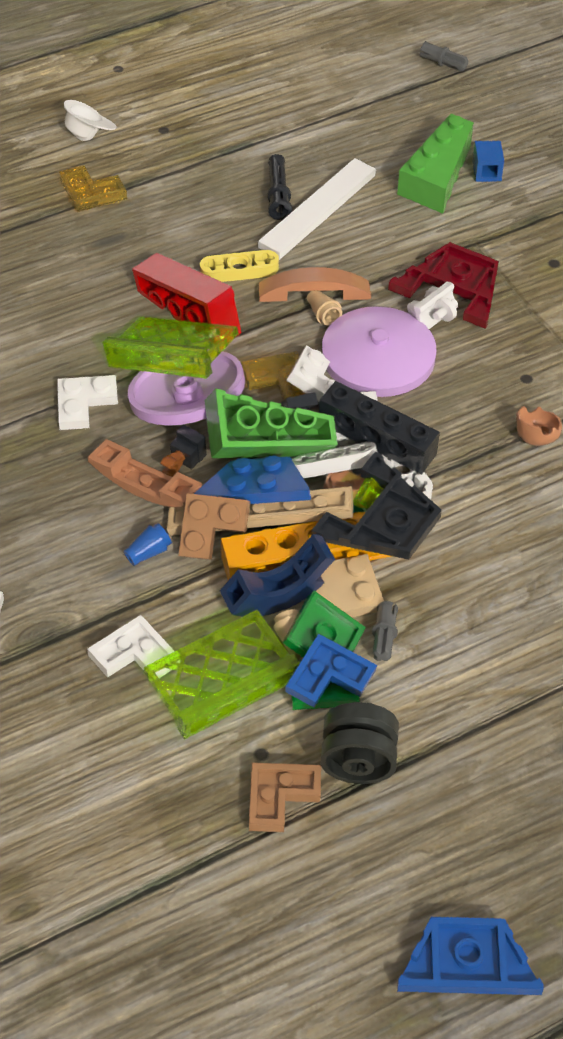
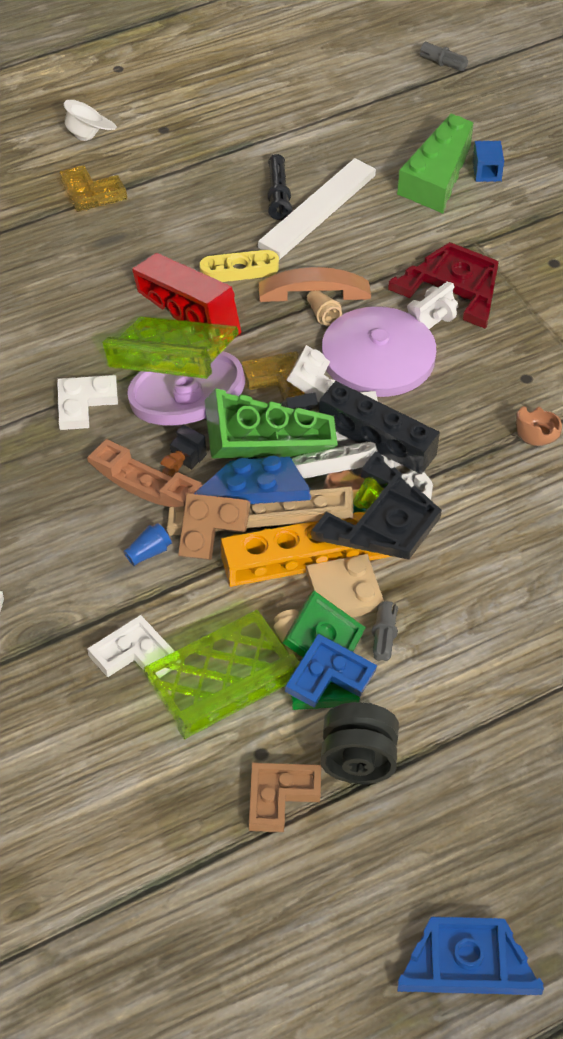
dark blue arch [220,534,335,617] -> none

